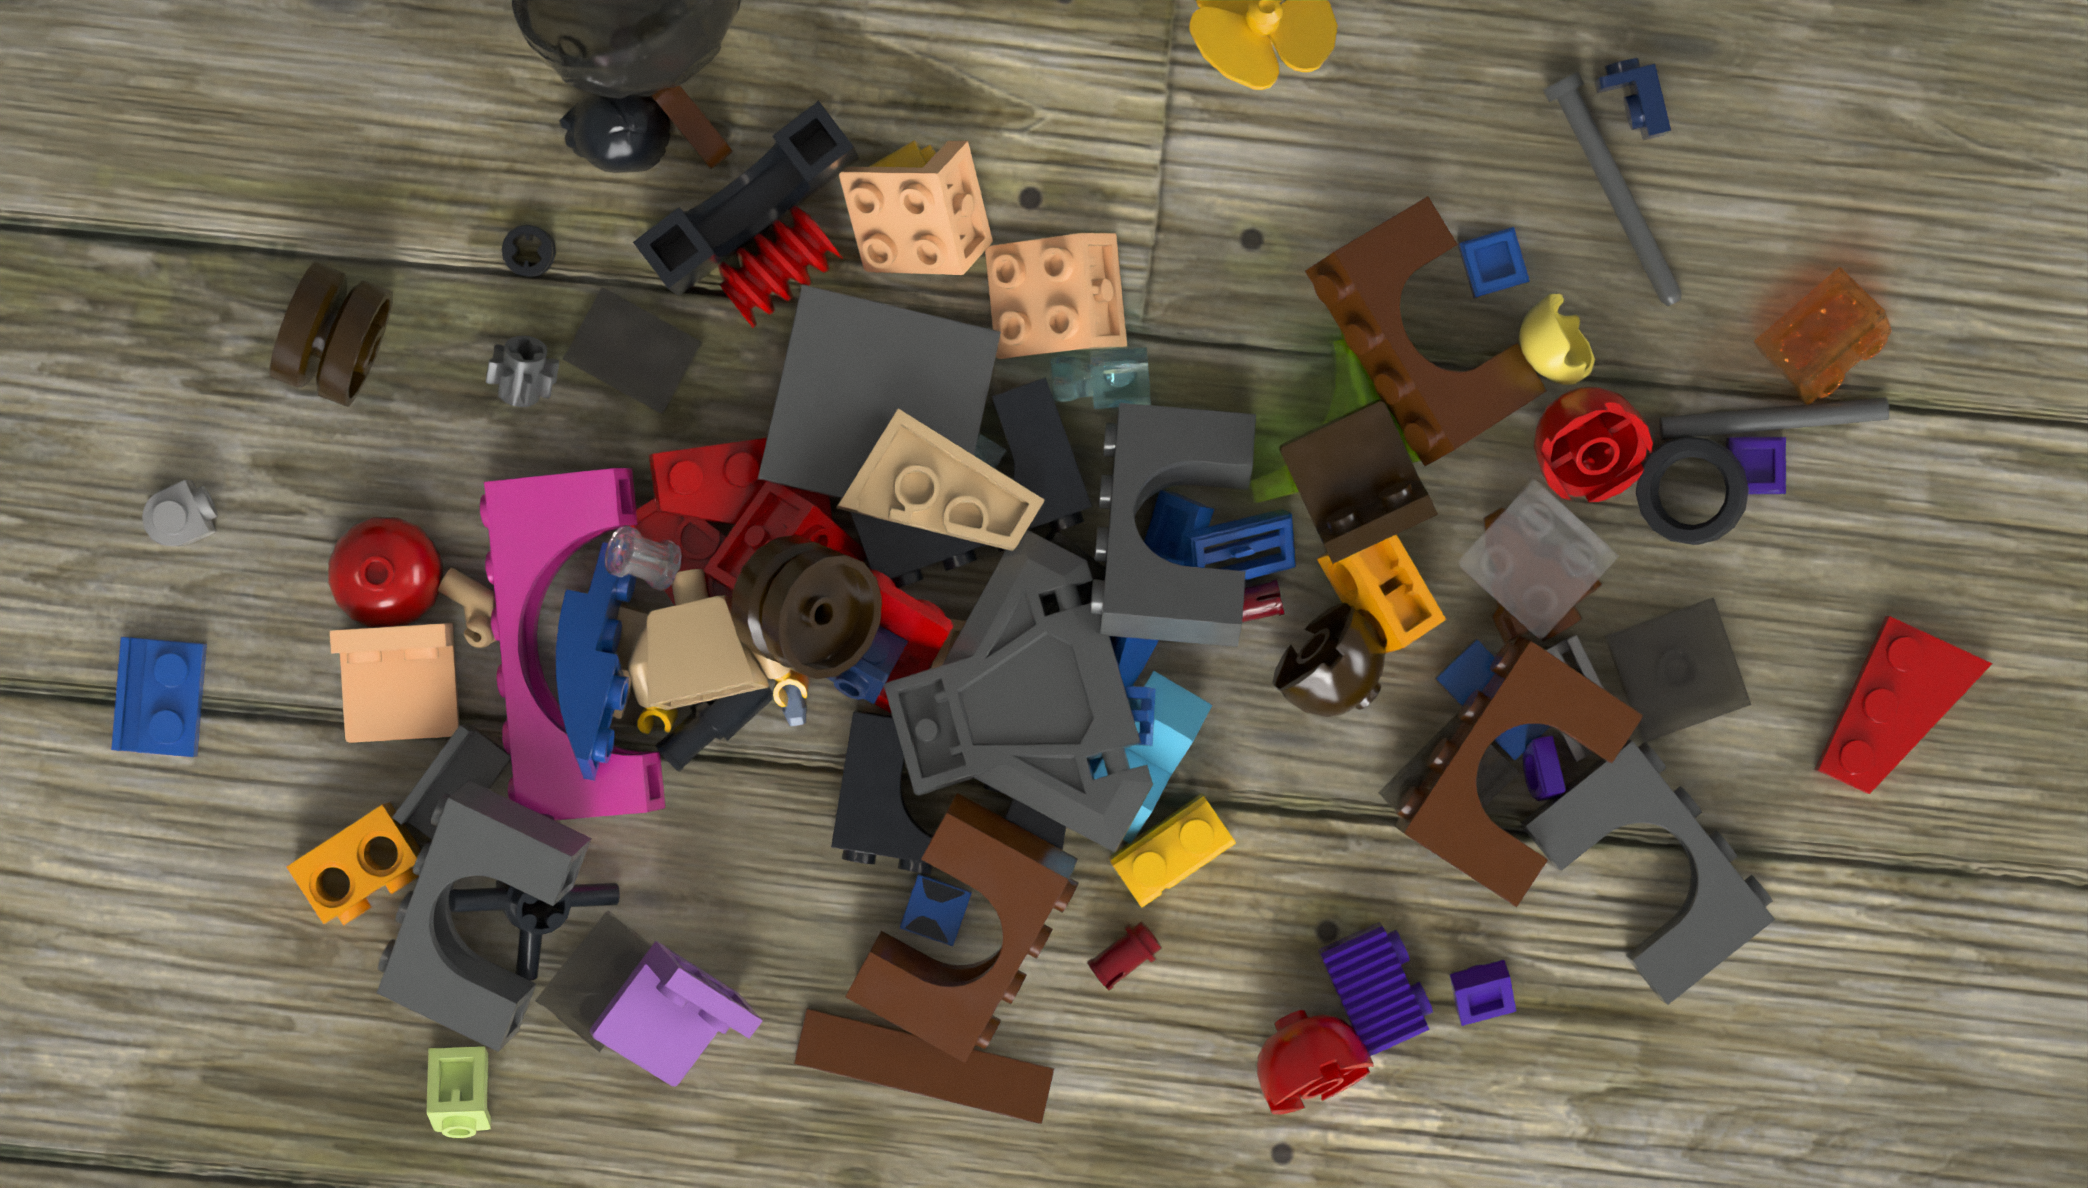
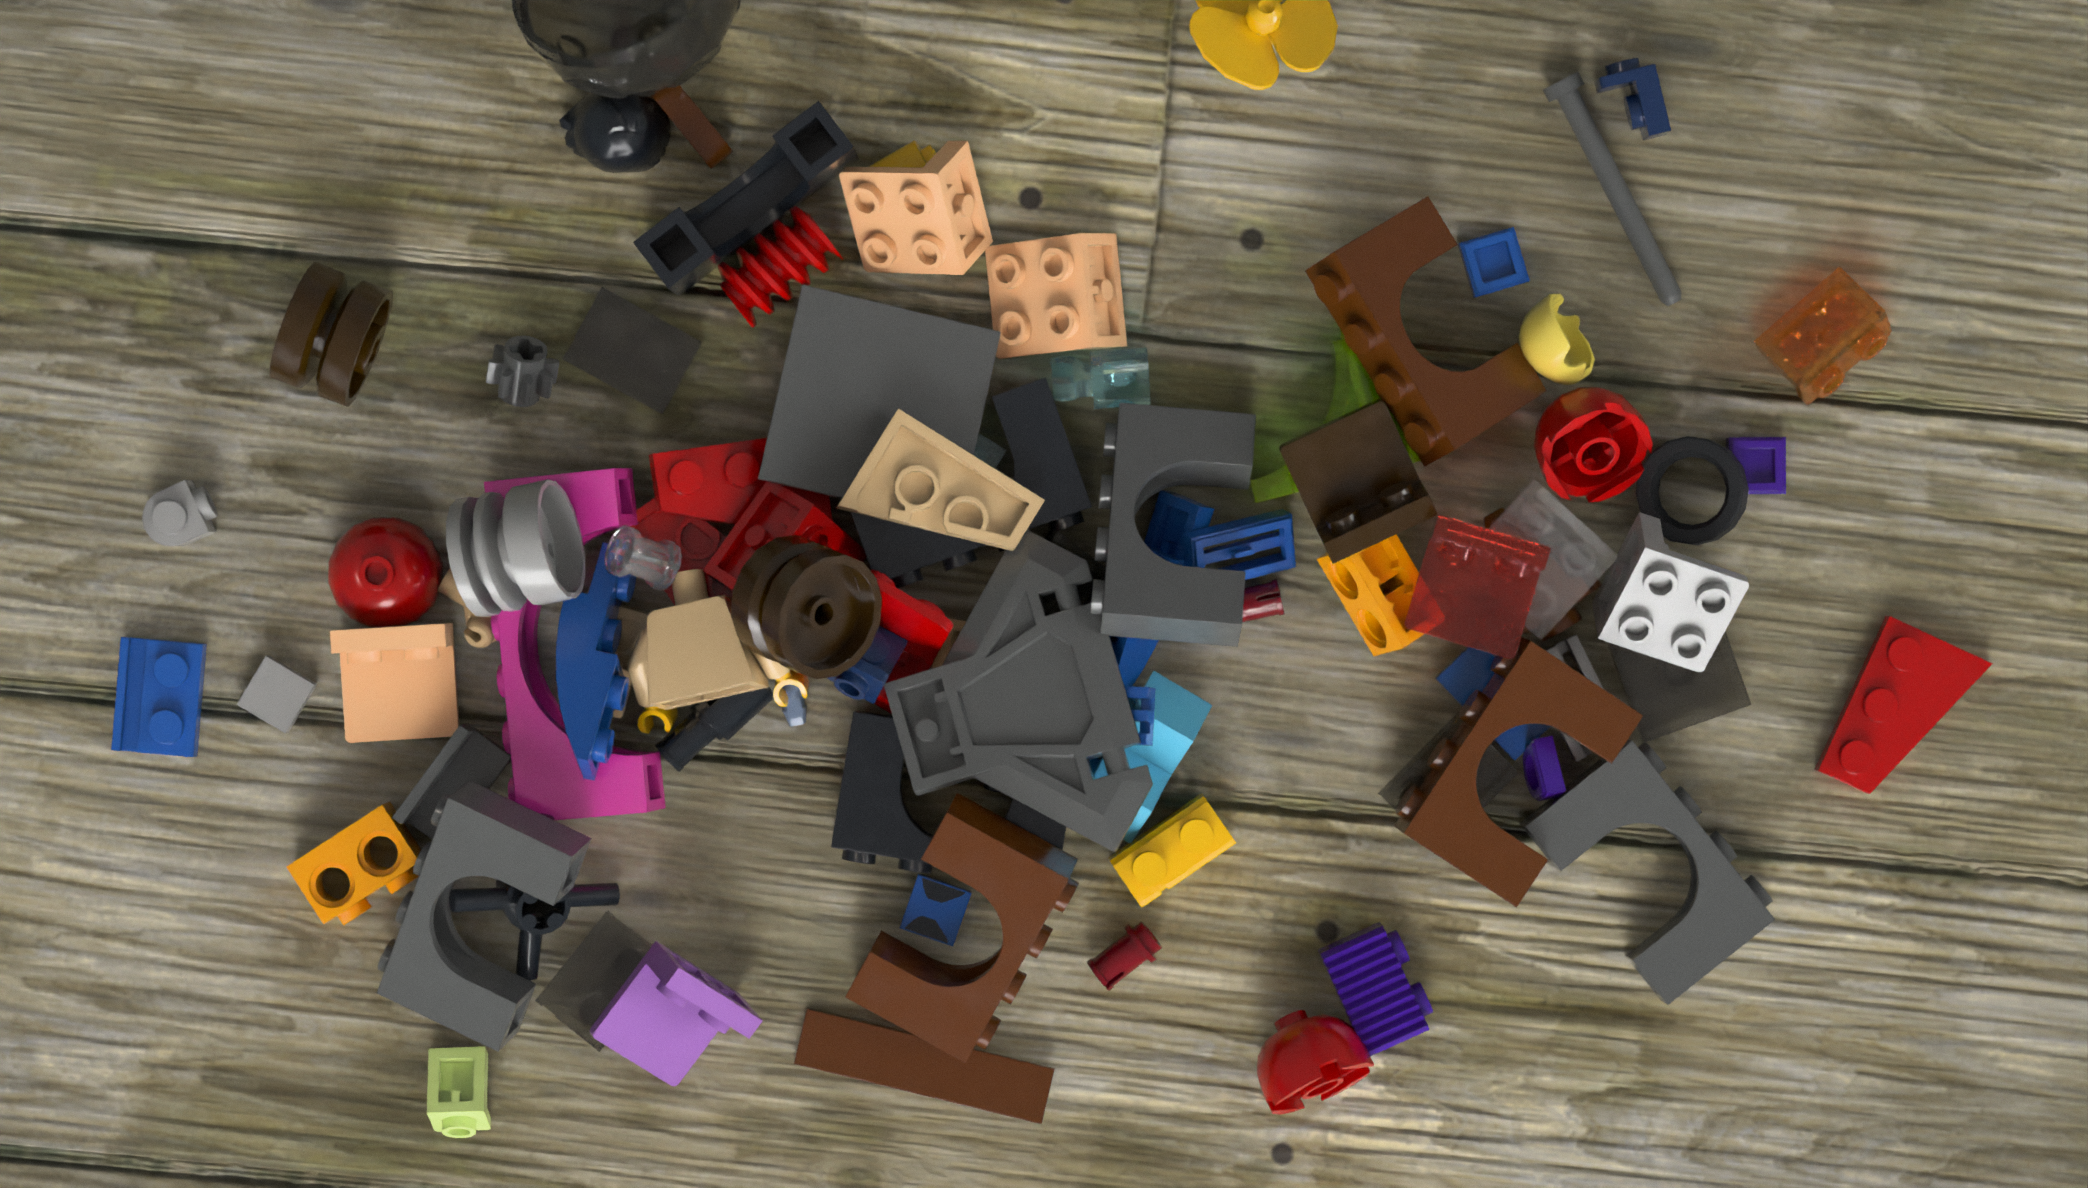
black bush [502,225,556,277] -> none
dark brown cylinder [1272,603,1386,717] -> none
dark purple plate [1449,960,1516,1026] -> none
dark grey bar [1659,397,1889,440] -> none
none -> light grey tile [236,655,317,734]
none -> light grey wheel [446,479,585,617]
none -> clear red bracket [1404,515,1551,659]
none -> bracket [1592,512,1749,672]

